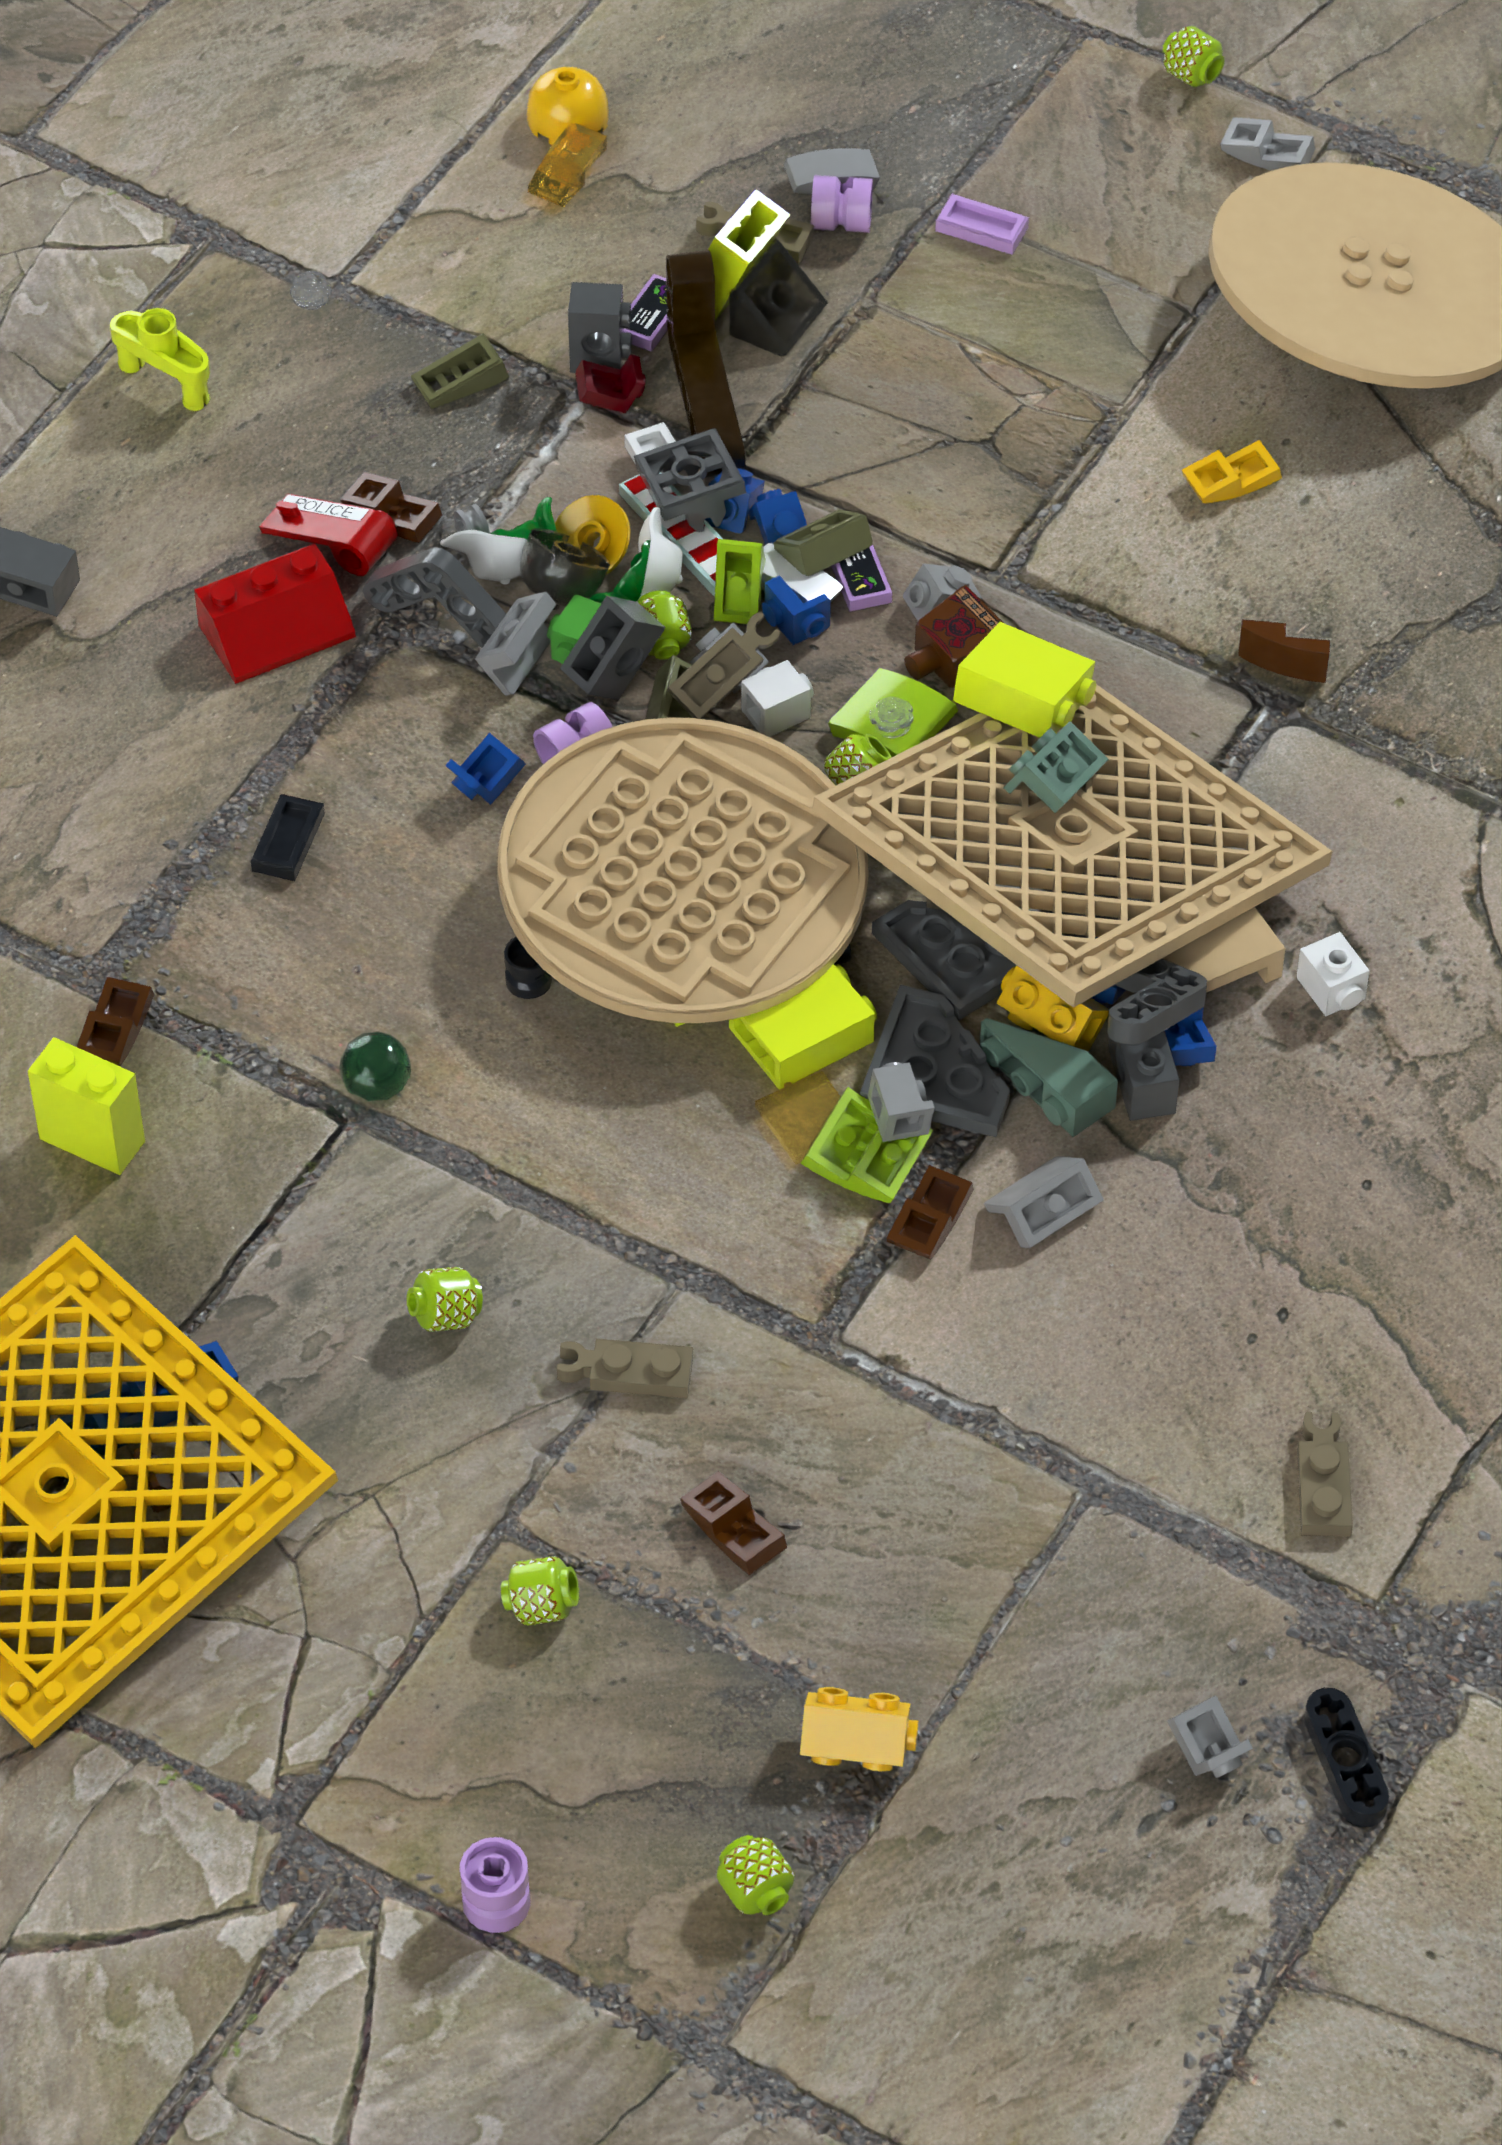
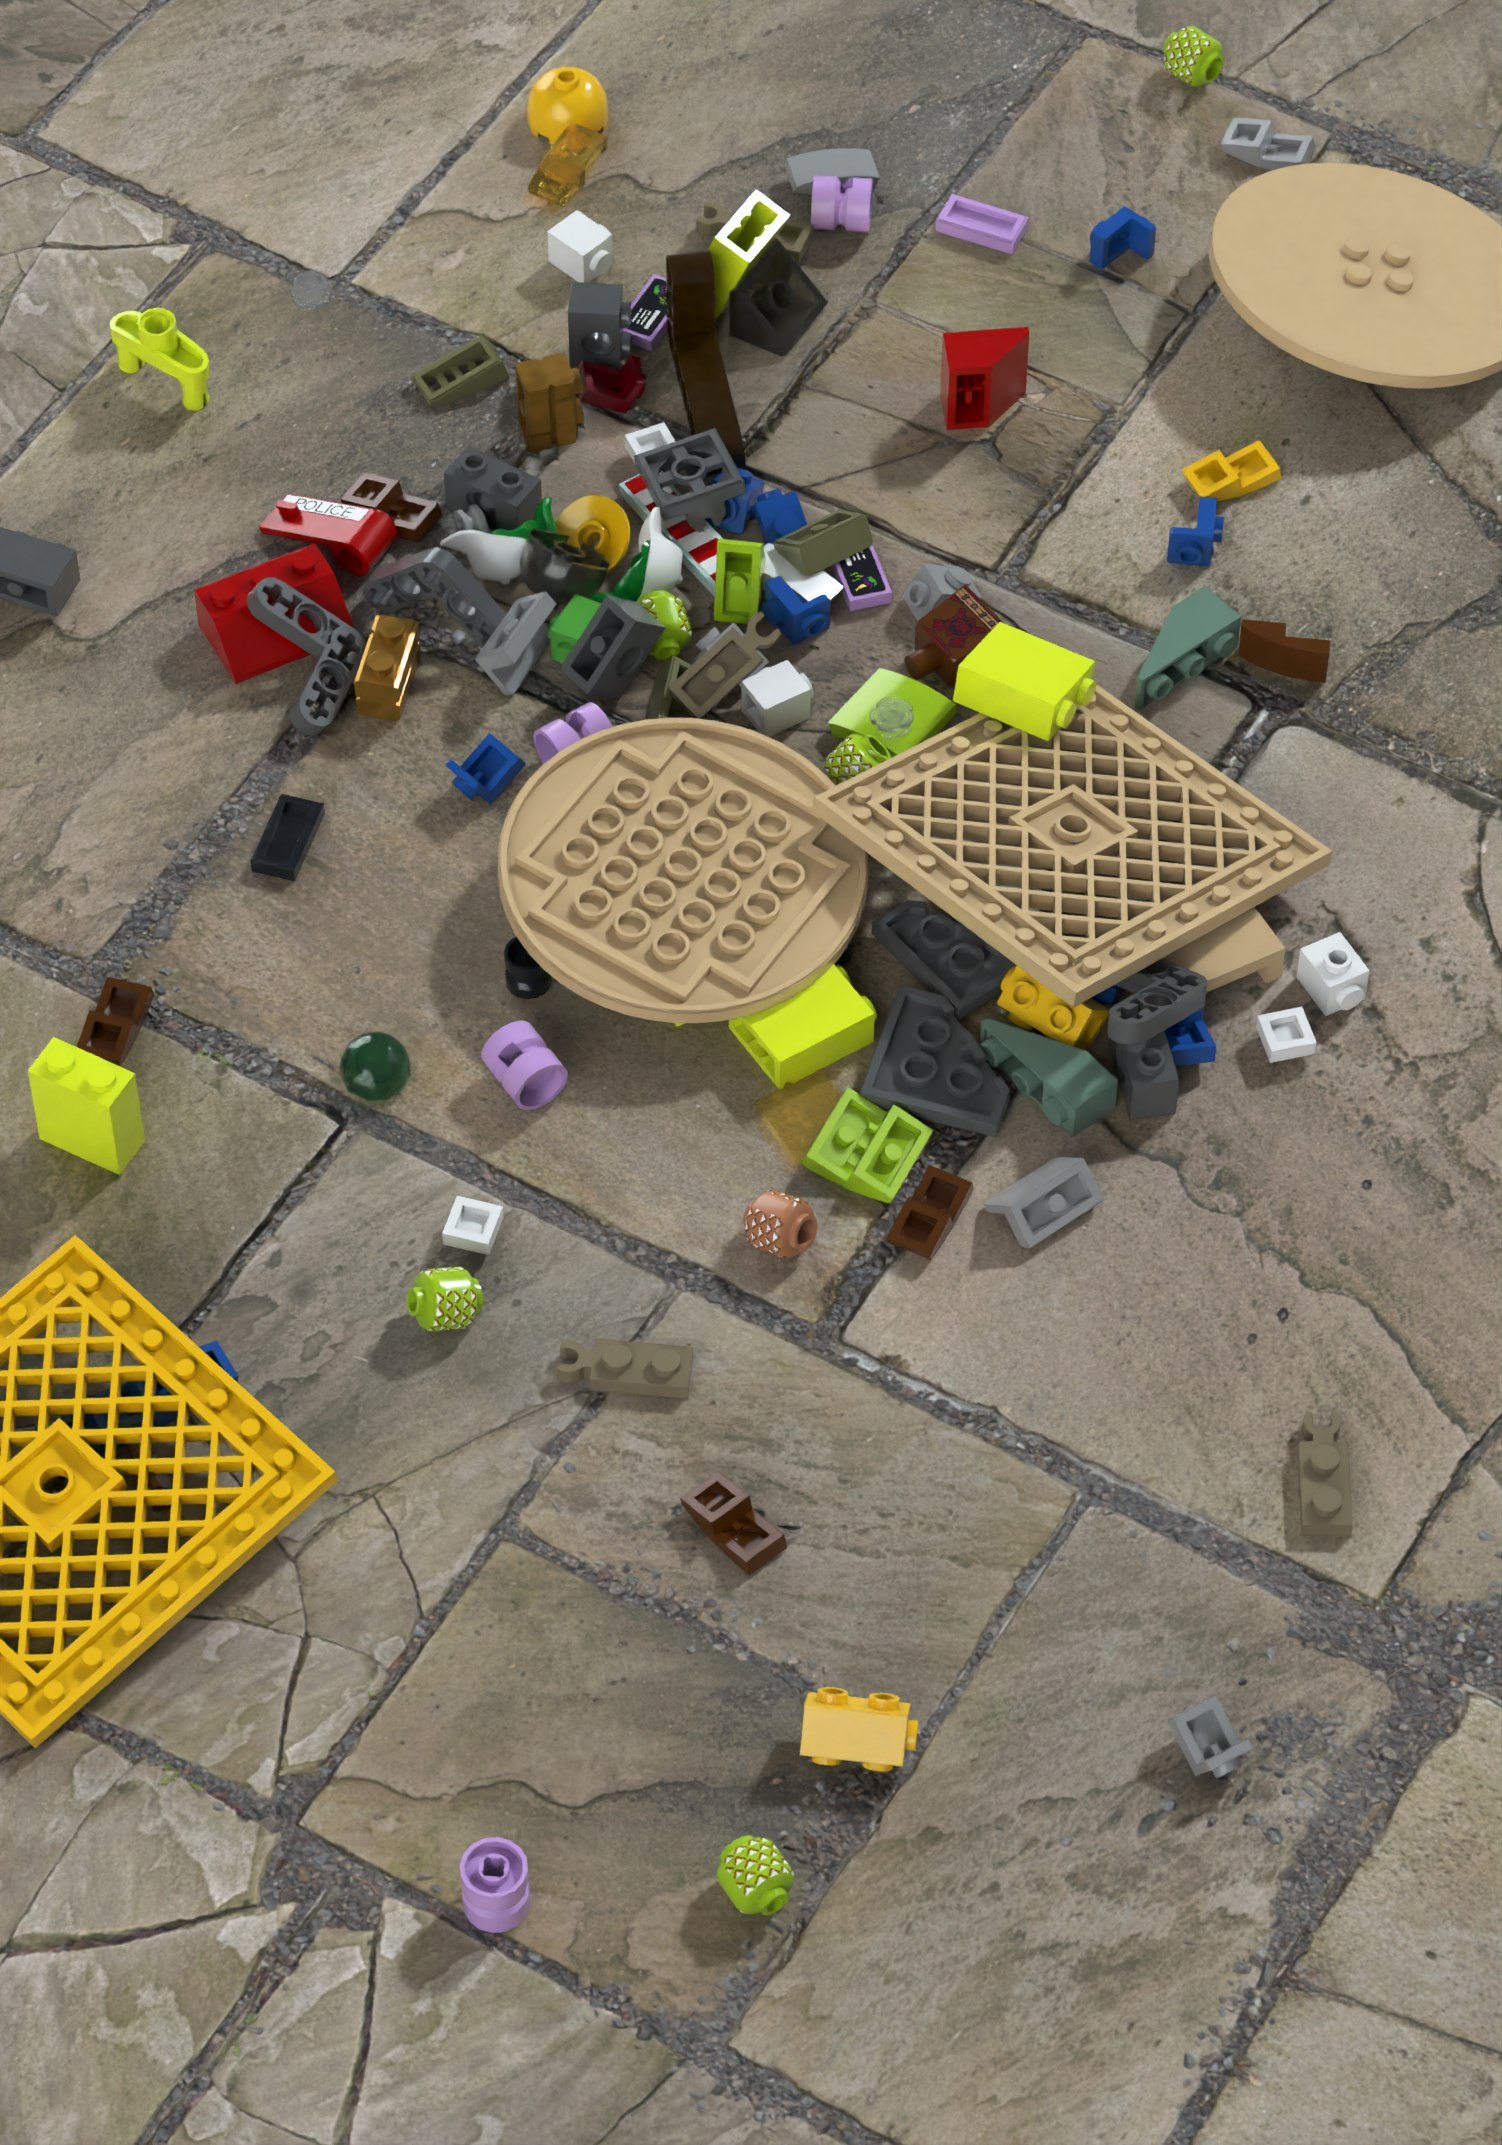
lime head [501,1556,579,1626] -> none
light grey brick [867,1062,935,1142] -> none
sand green bracket [1004,721,1109,813] -> none
black beam [1304,1687,1389,1827] -> none
none -> dark grey beam [247,577,366,736]
none -> pearl gold brick [354,614,421,721]
none -> white plate [442,1196,504,1255]
none -> dark grey brick [444,446,542,531]
none -> lavender wheel [481,1021,568,1110]
none -> pearl gold brick [516,353,584,453]
none -> white brick [547,210,614,283]
none -> nougat head [743,1190,817,1259]
none -> red slope [940,327,1029,430]
none -> blue bracket [1089,206,1156,270]
none -> sand green slope [1135,586,1241,710]
none -> blue bracket [1167,497,1224,567]
none -> white plate [1256,1006,1317,1063]

